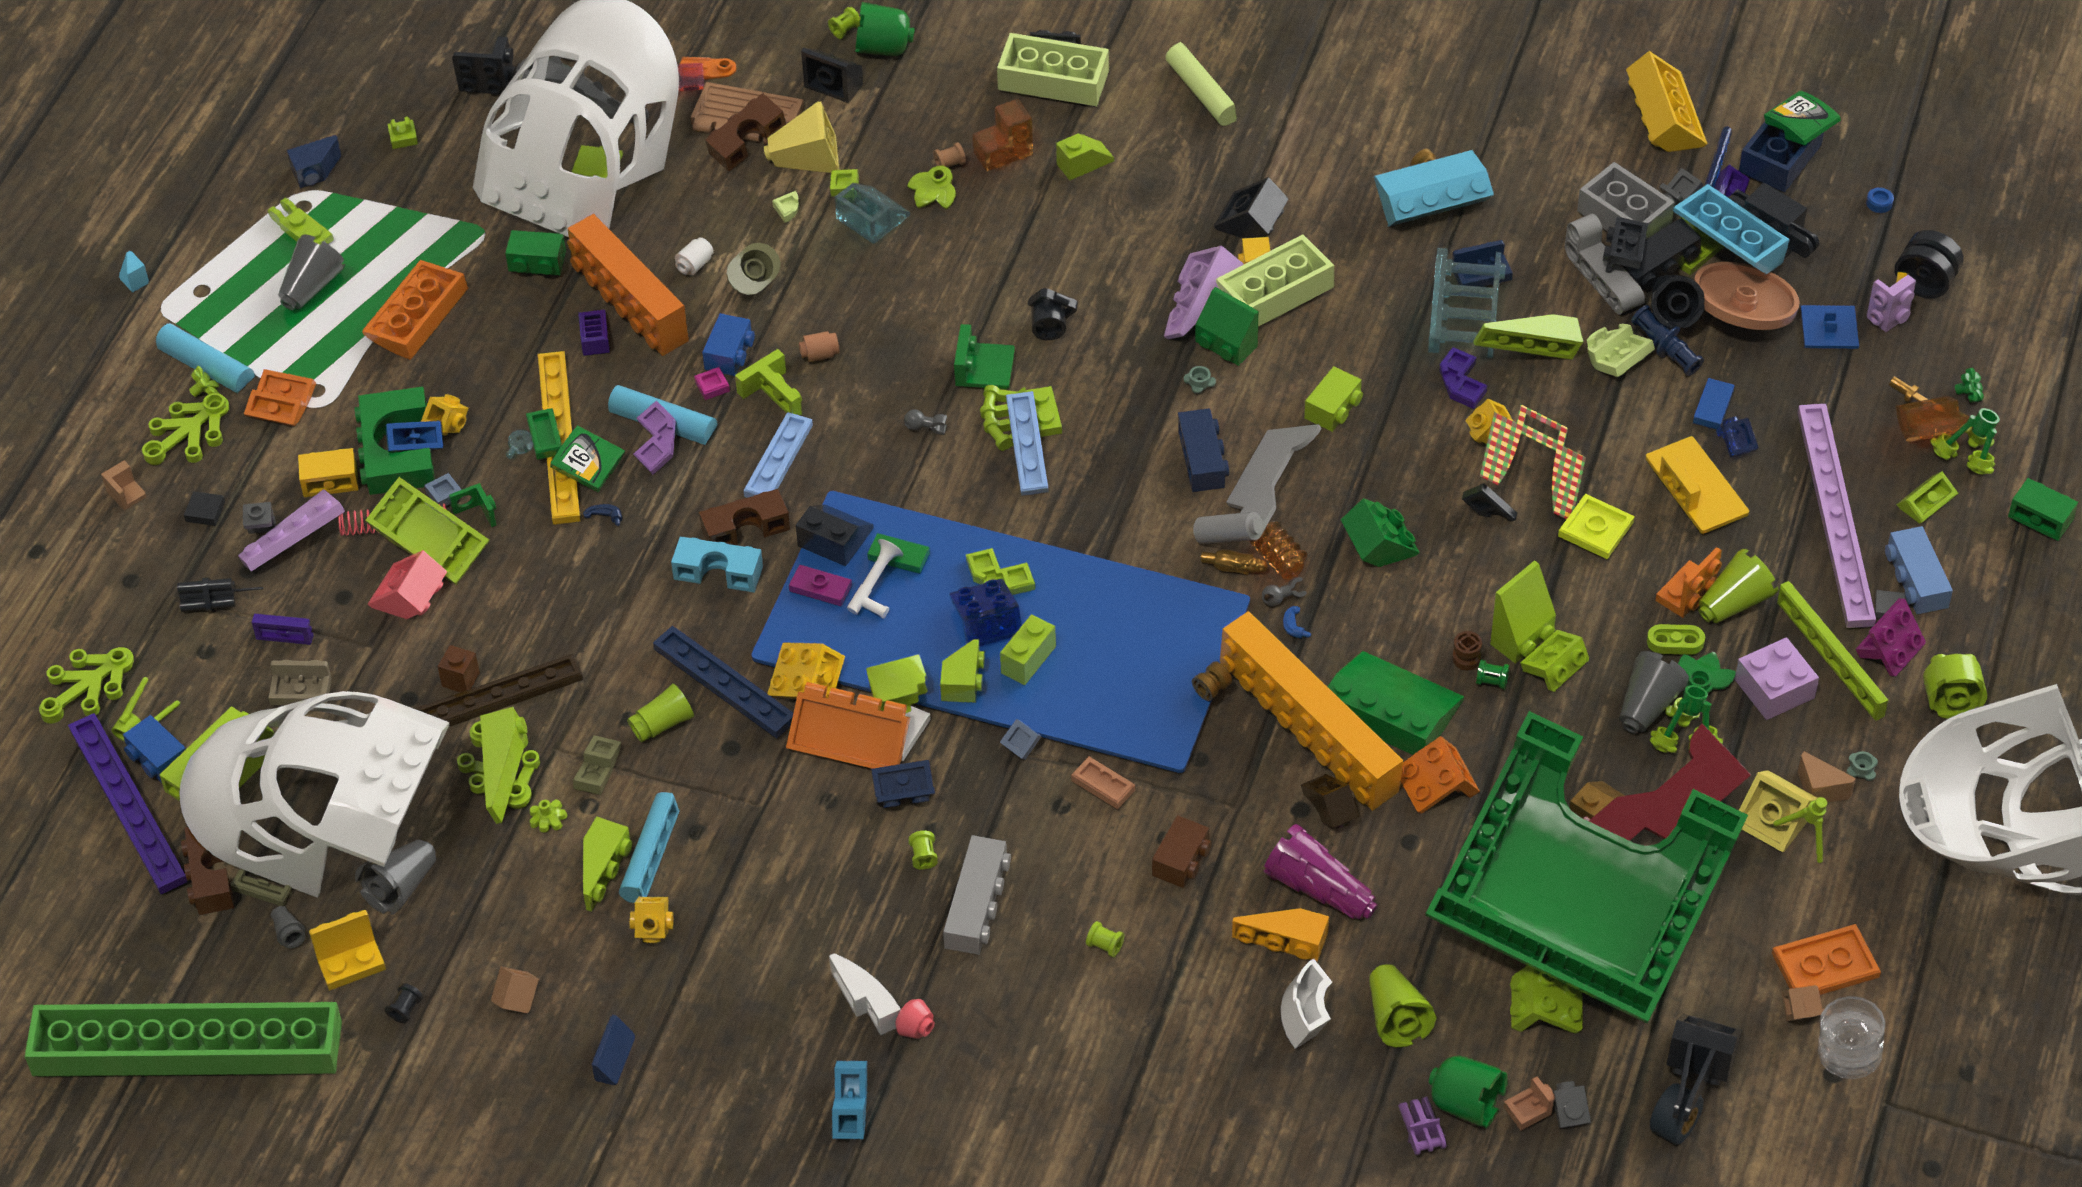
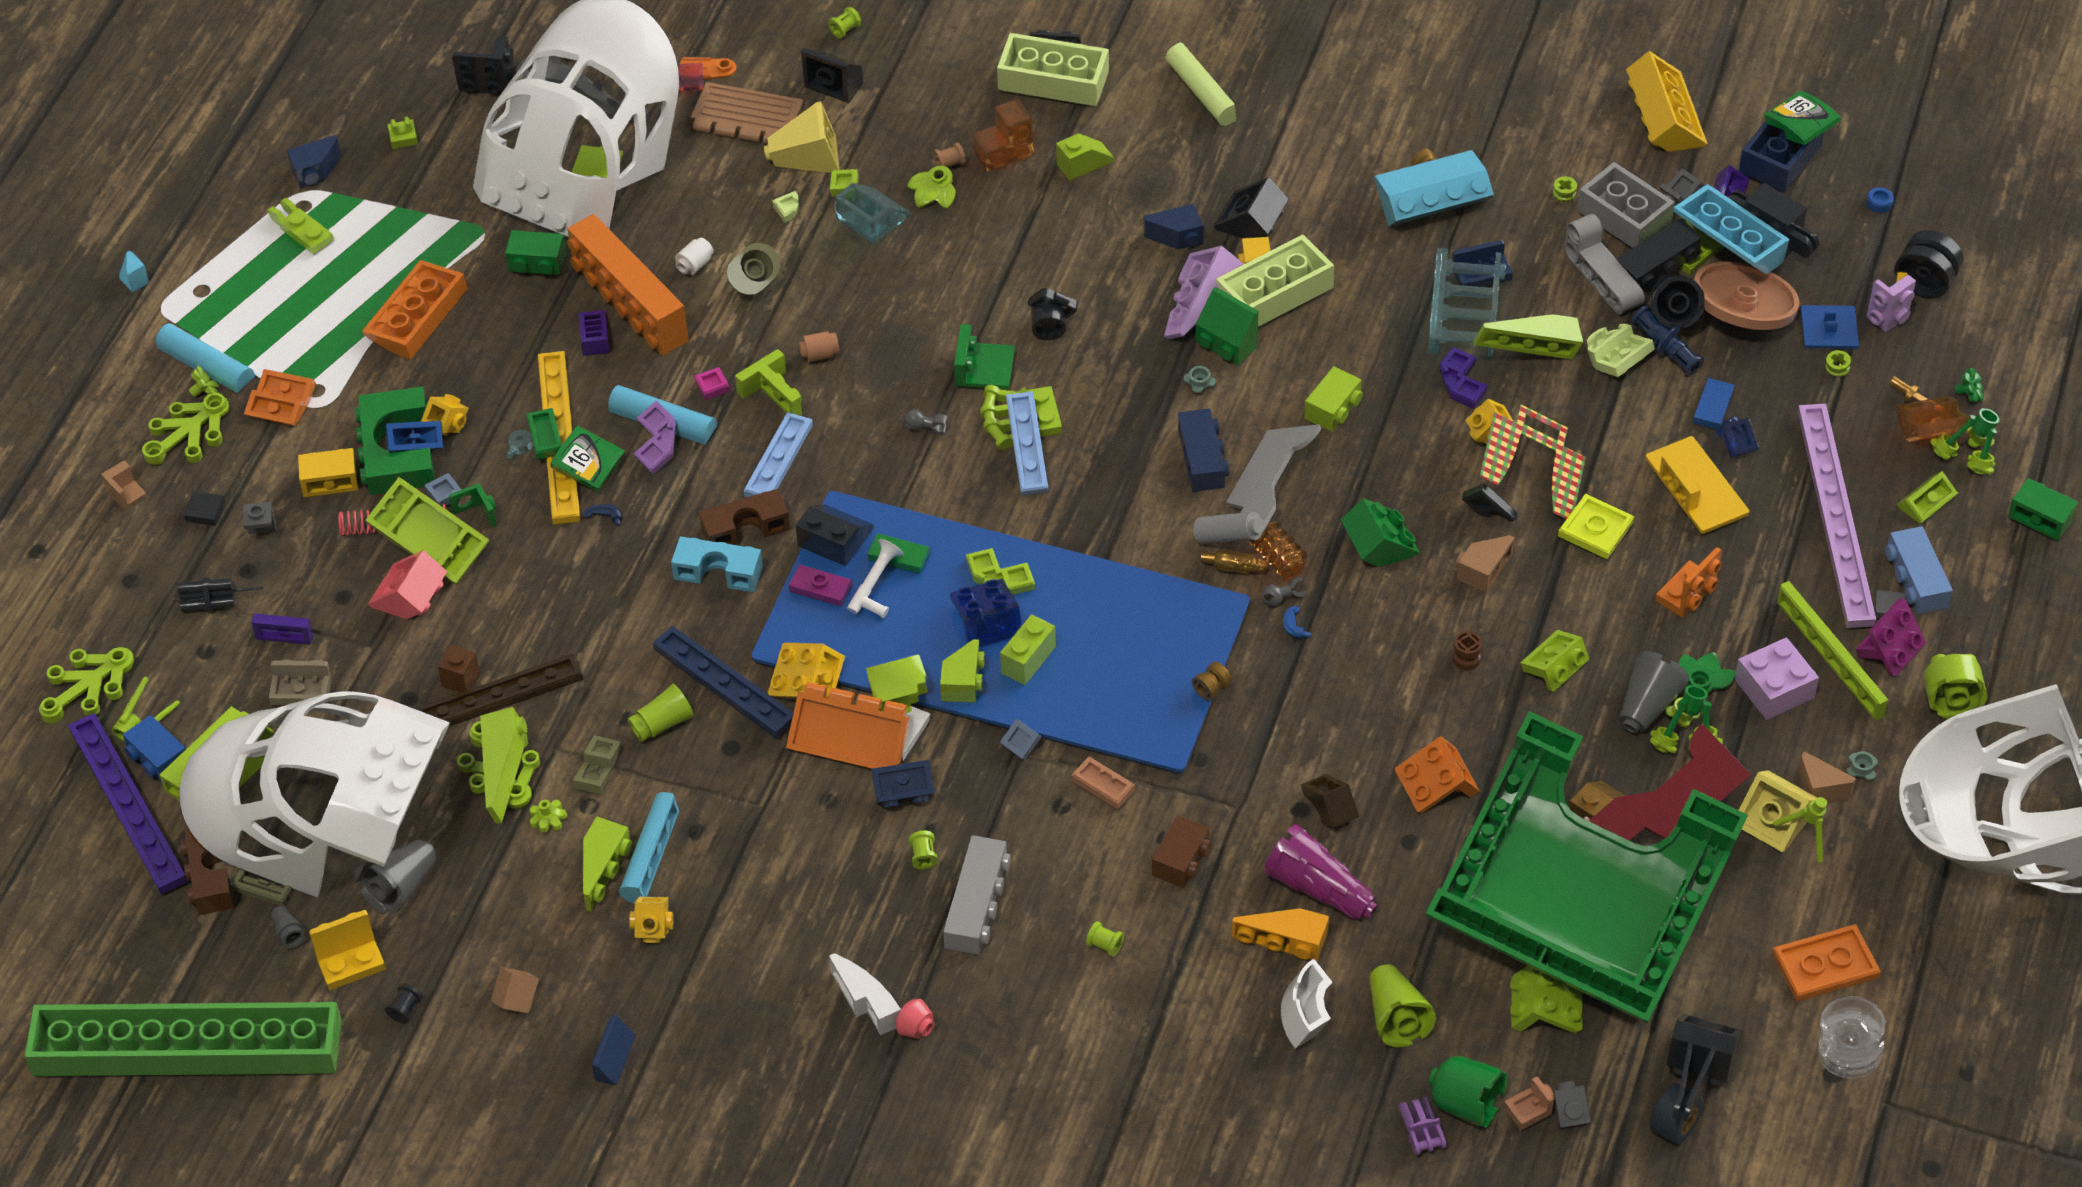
lavender wing [238,489,345,571] -> none
dark grey cone [278,234,345,310] -> none
blue brick [702,313,755,376] -> none
reddish brown arch [705,93,786,172] -> none
dark azure brick [832,1061,867,1139] -> none
green cylinder [855,2,915,56] -> none
light orange brick [1220,611,1403,811] -> none
green slope [1328,651,1464,755] -> none
green bush [1476,659,1510,690] -> none
lime slope [1490,560,1556,664] -> none
black bracket [1602,217,1648,273] -> none
lime plate [1647,624,1705,655] -> none
lime cone [1698,549,1779,623] -> none
clear blue piece [1704,126,1732,188] -> none
medium nougat panel [1781,985,1829,1021] -> none
none -> dark blue slope [1143,204,1204,250]
none -> medium nougat slope [1455,535,1515,593]
none -> lime bush [1553,176,1577,202]
none -> lime bush [1826,350,1851,376]

